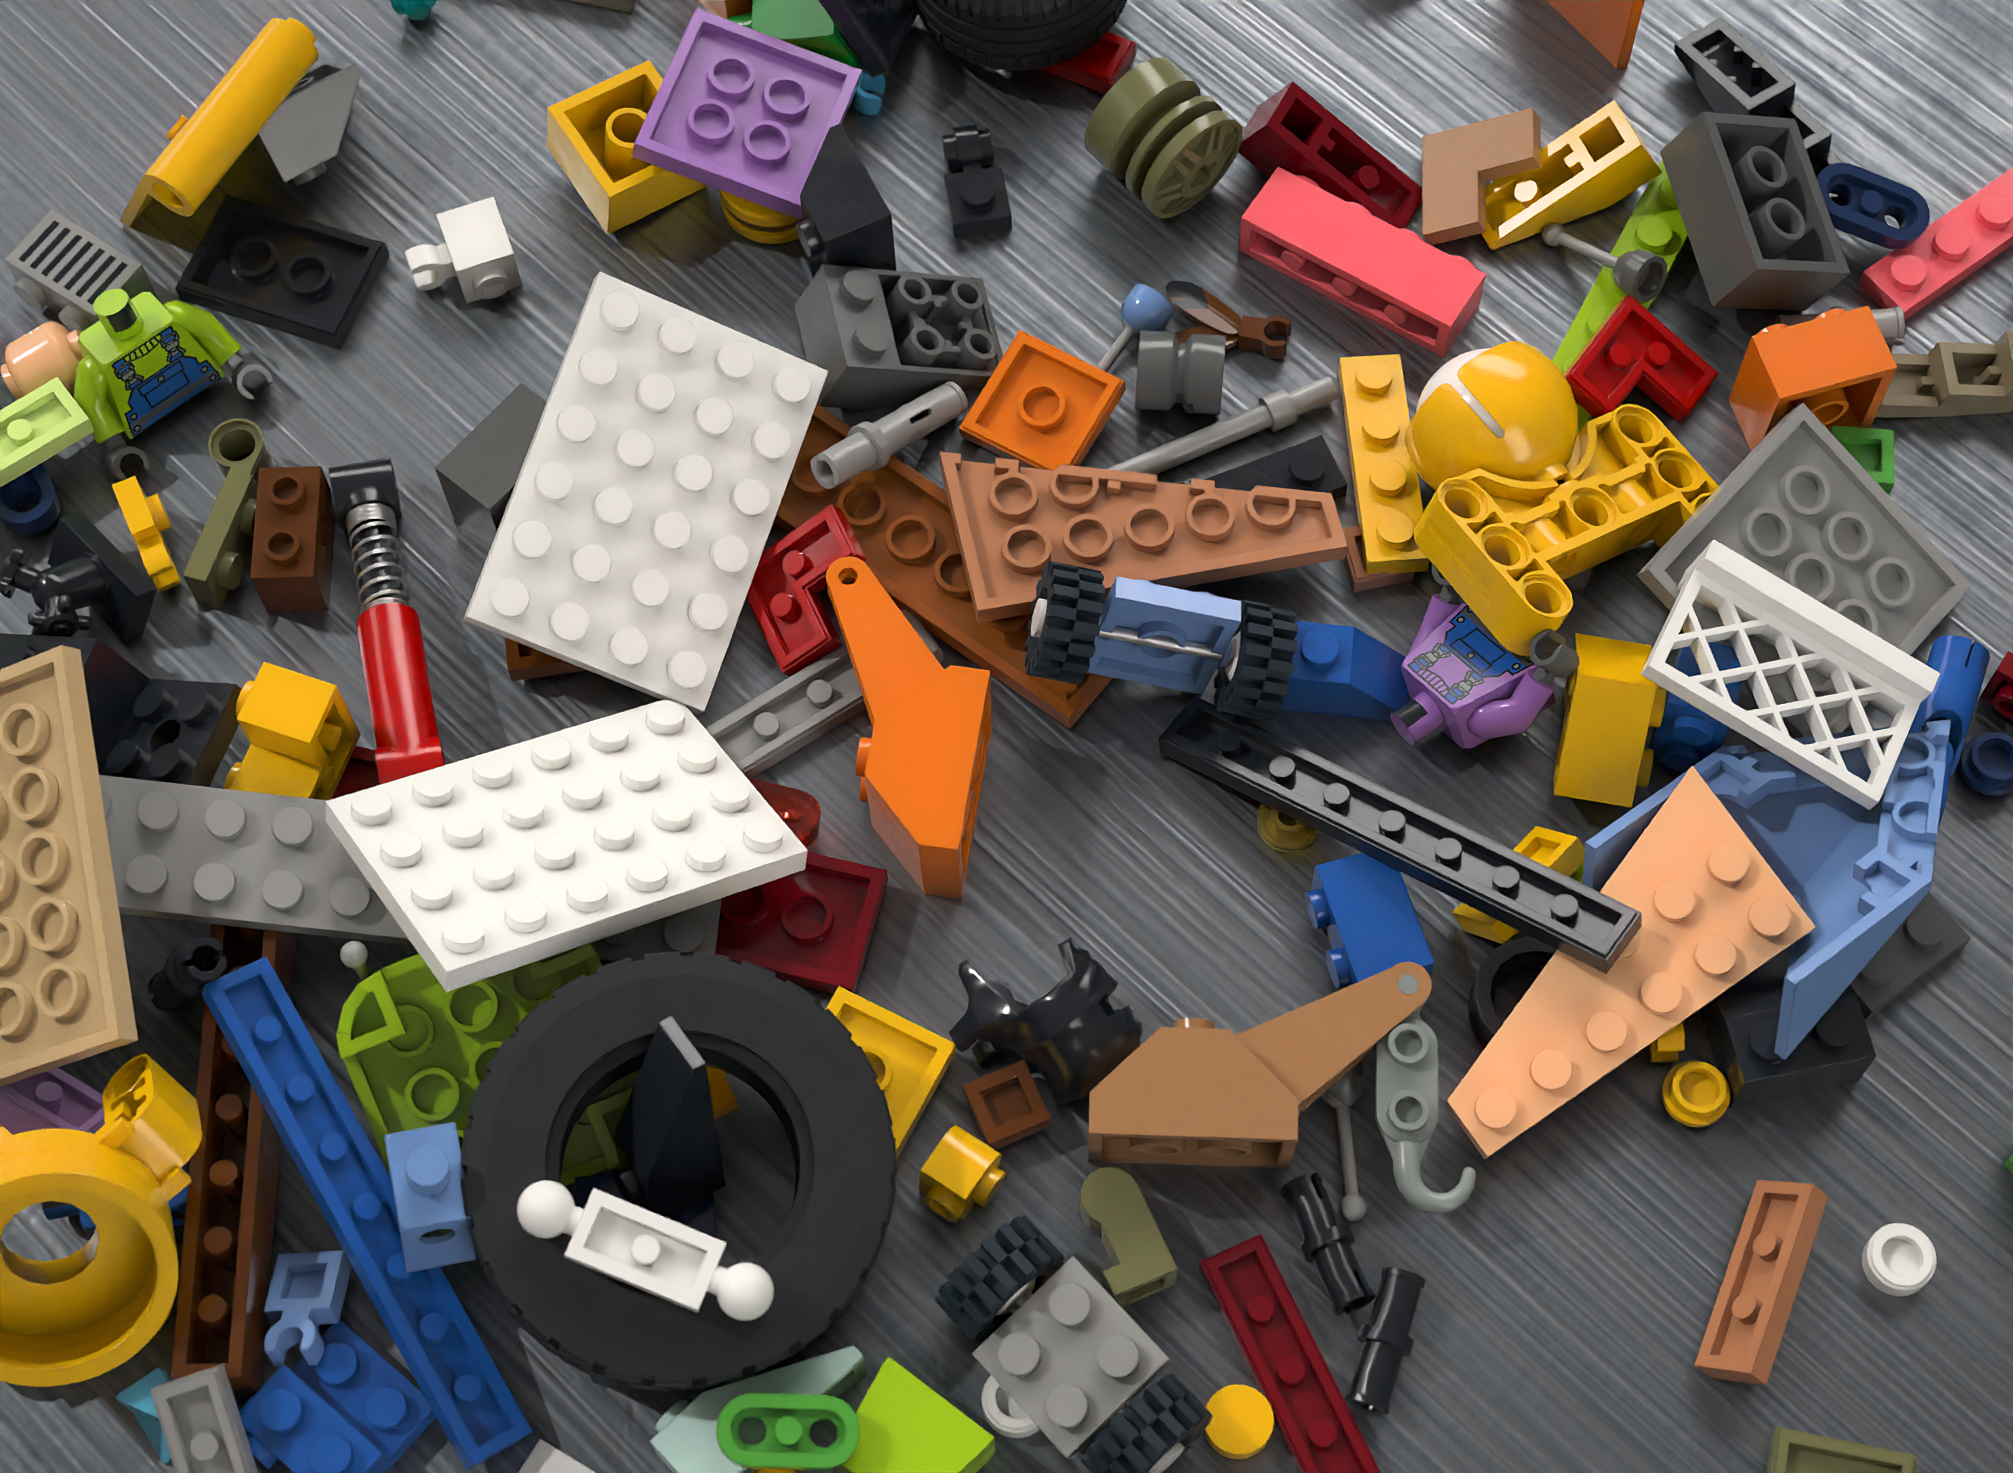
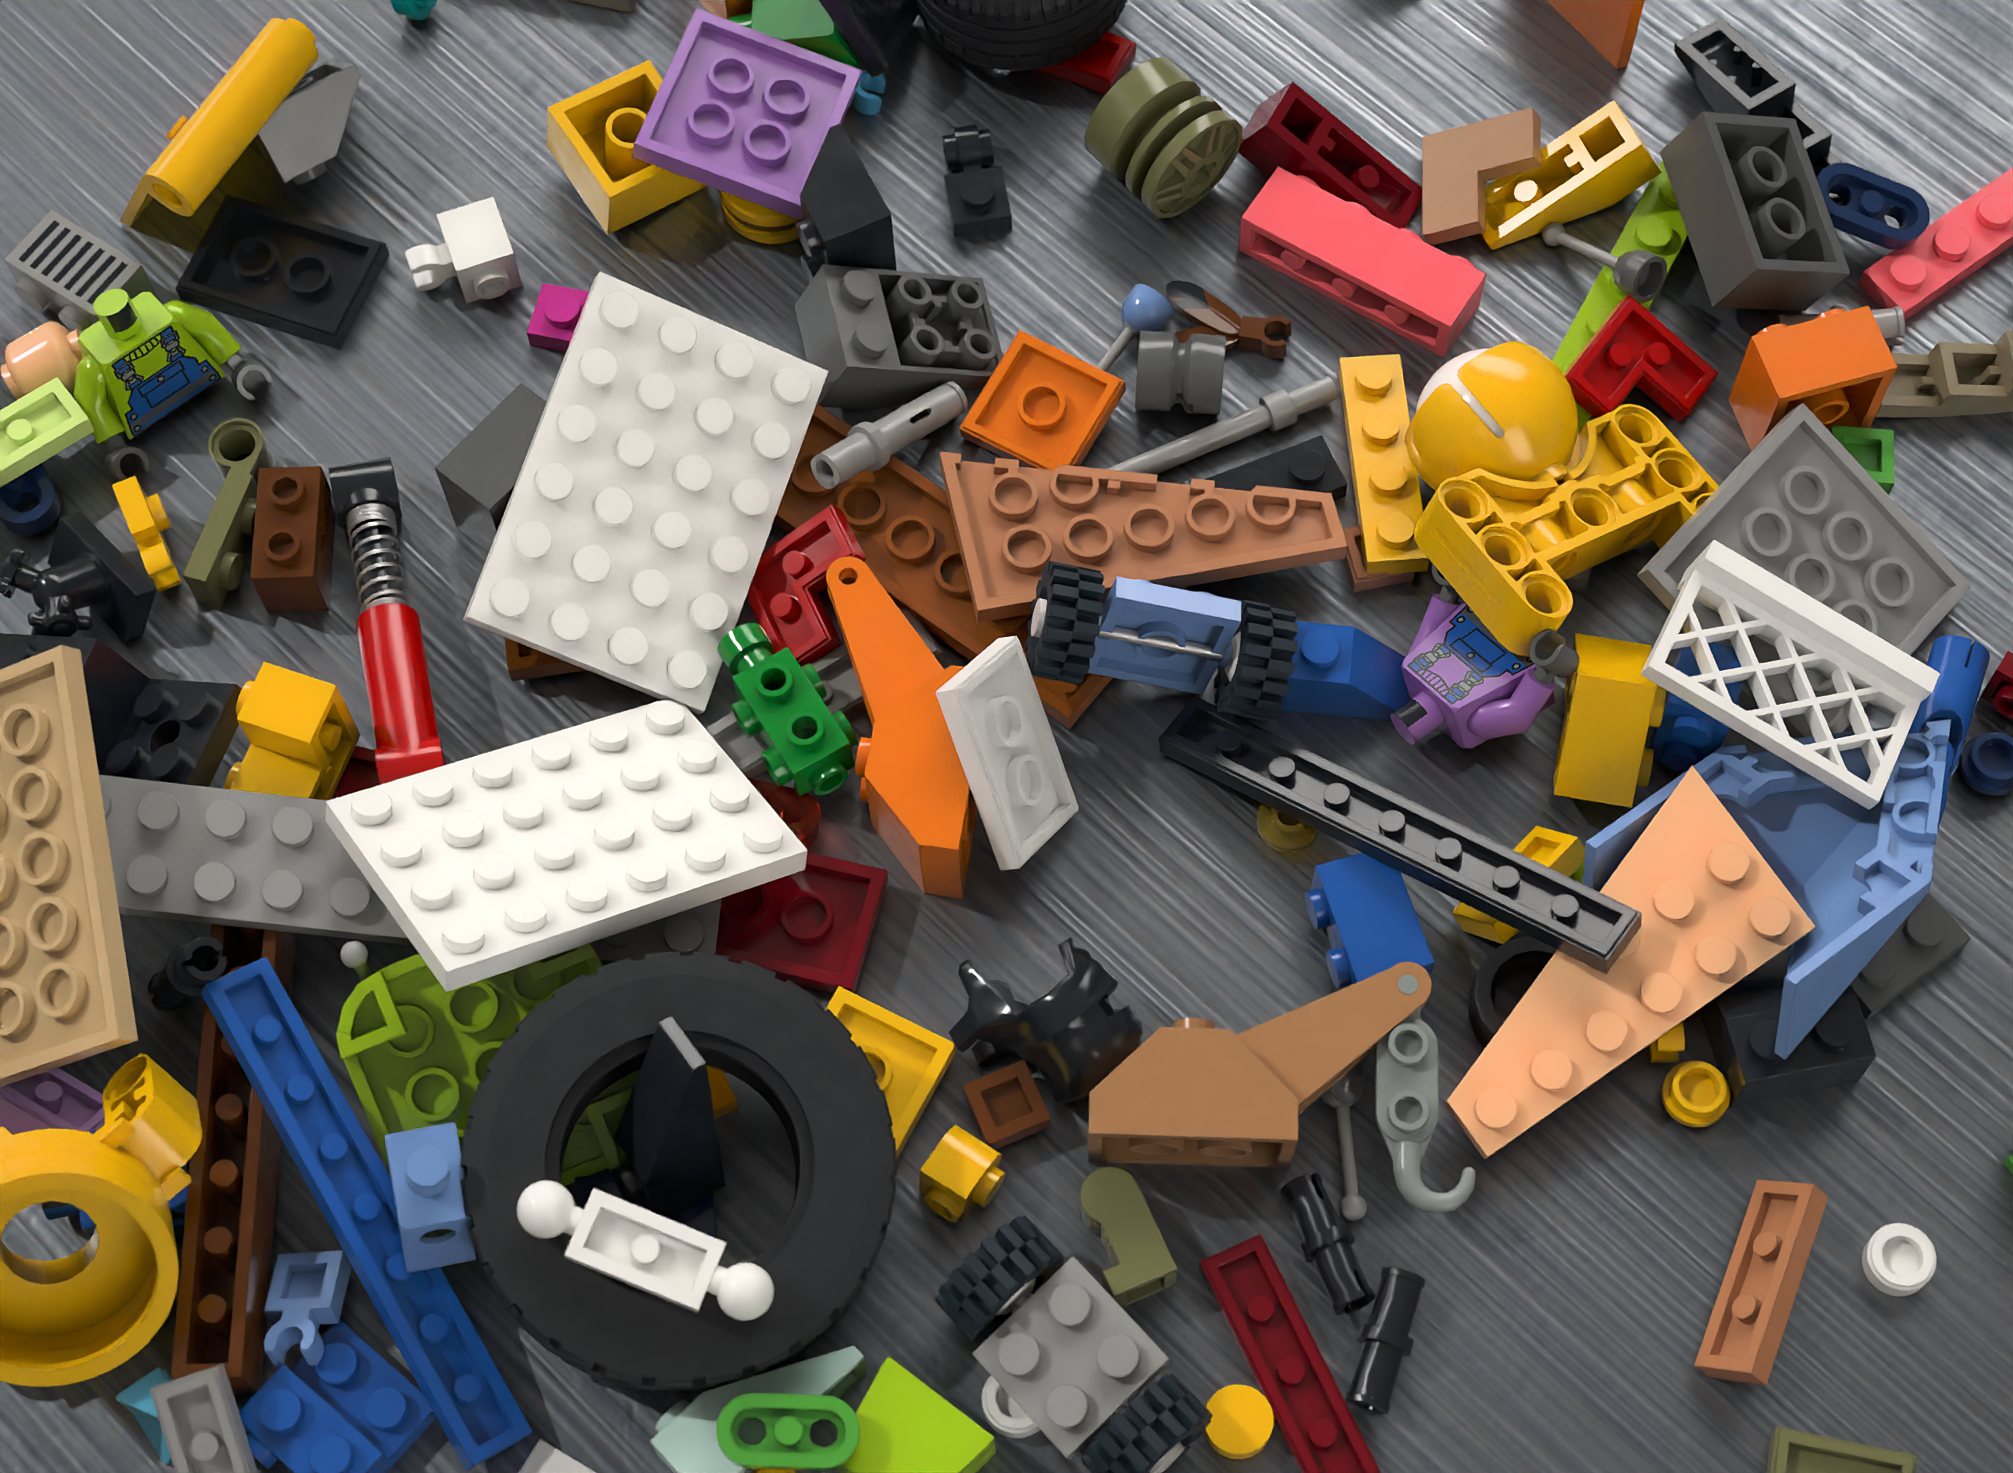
none -> dark pink plate [527,283,590,352]
none -> green brick [717,623,858,797]
none -> white tile [935,635,1079,871]

